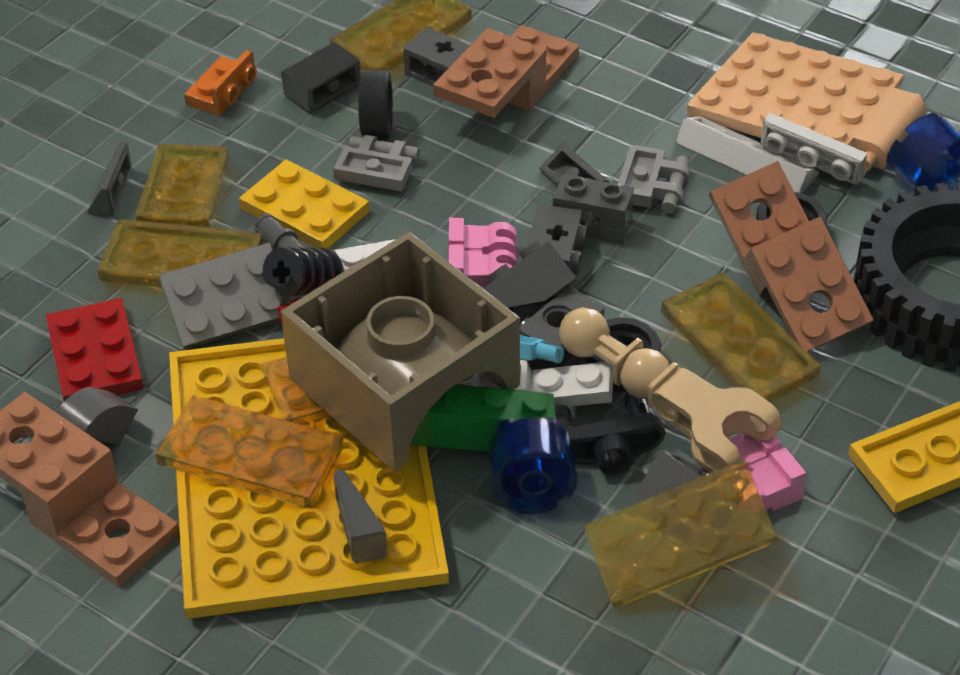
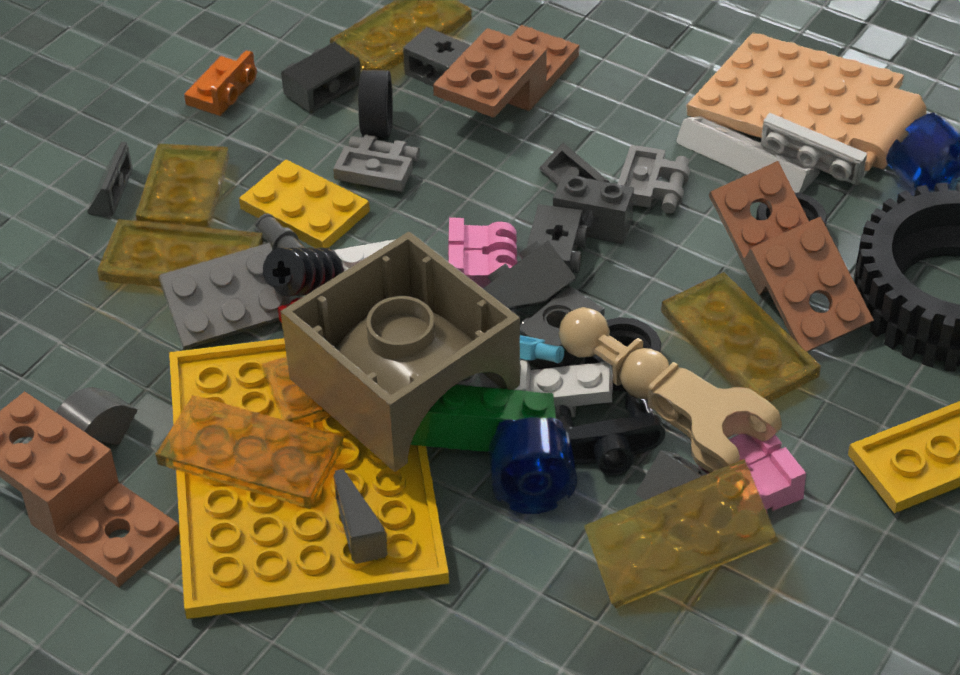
red plate [46,298,144,401] -> none

